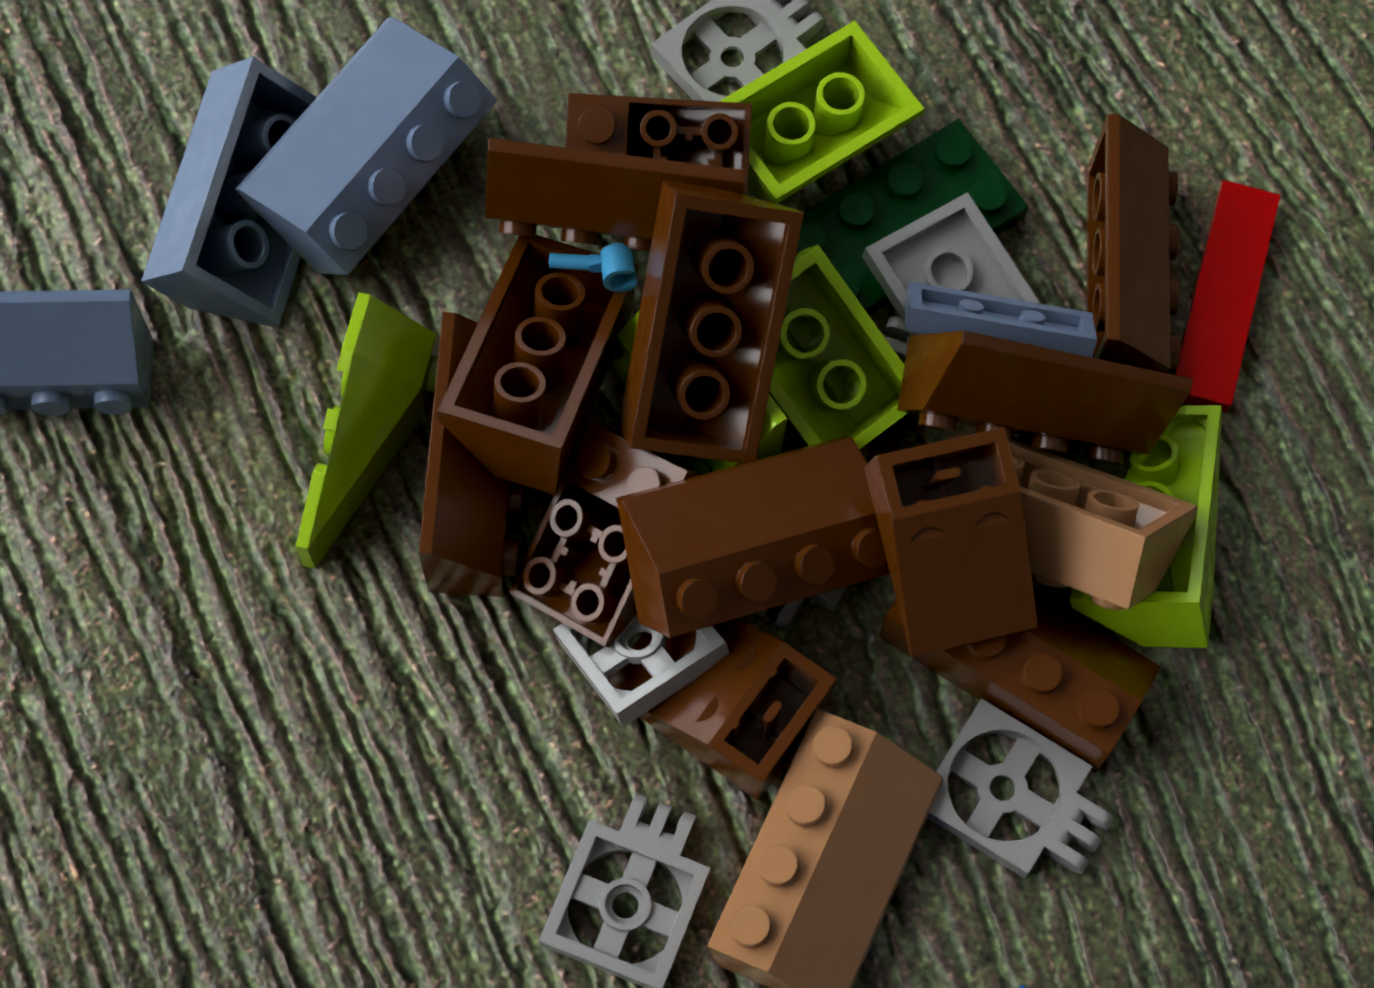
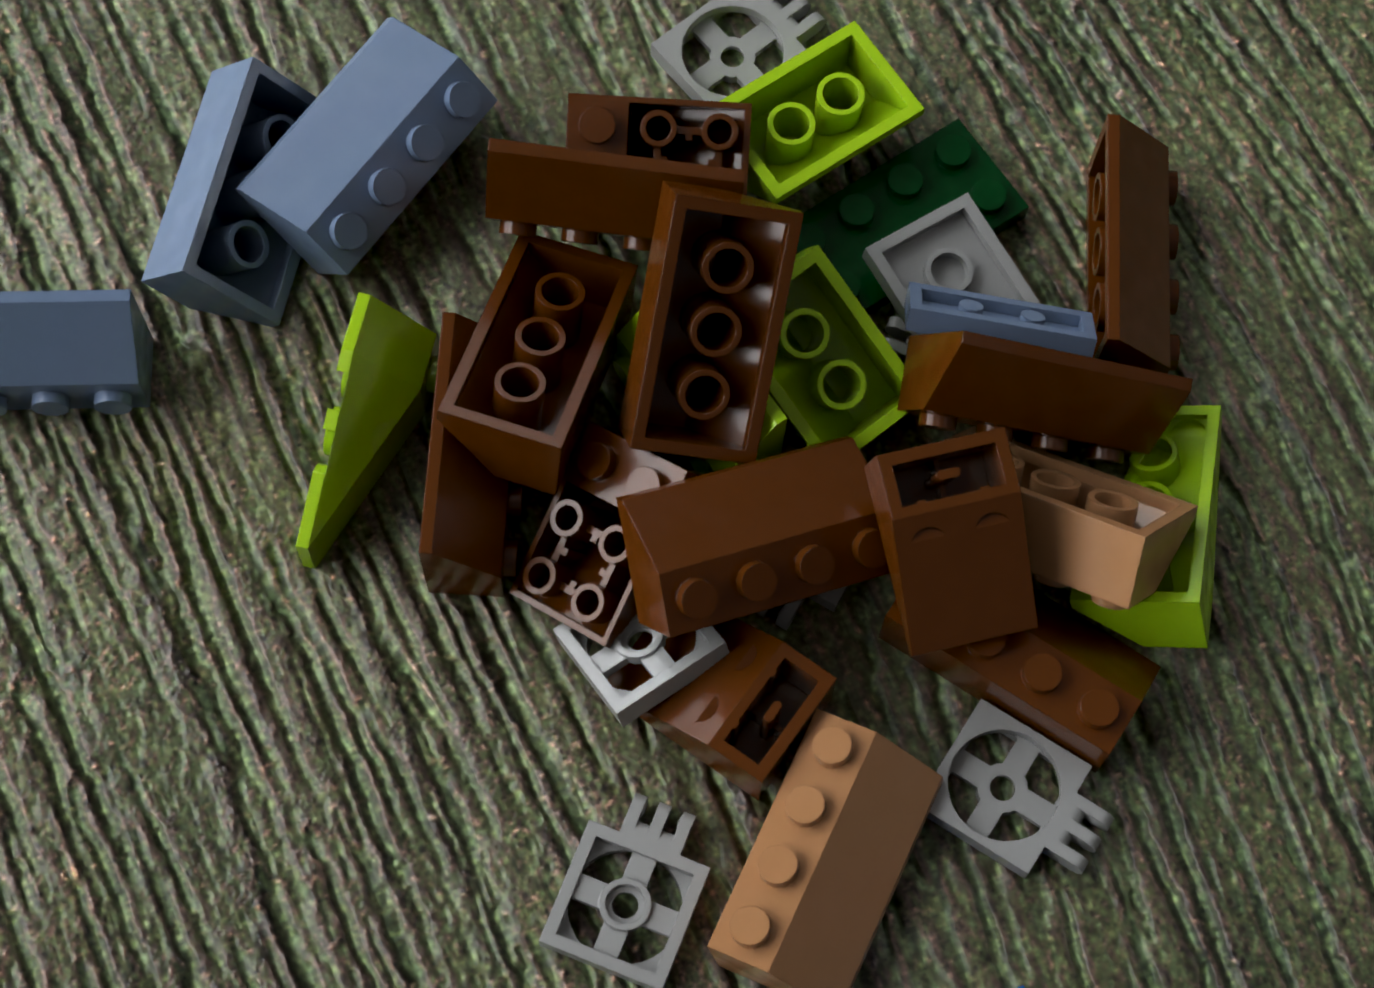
dark azure hand [549,243,637,292] -> none
red tile [1173,180,1281,414] -> none

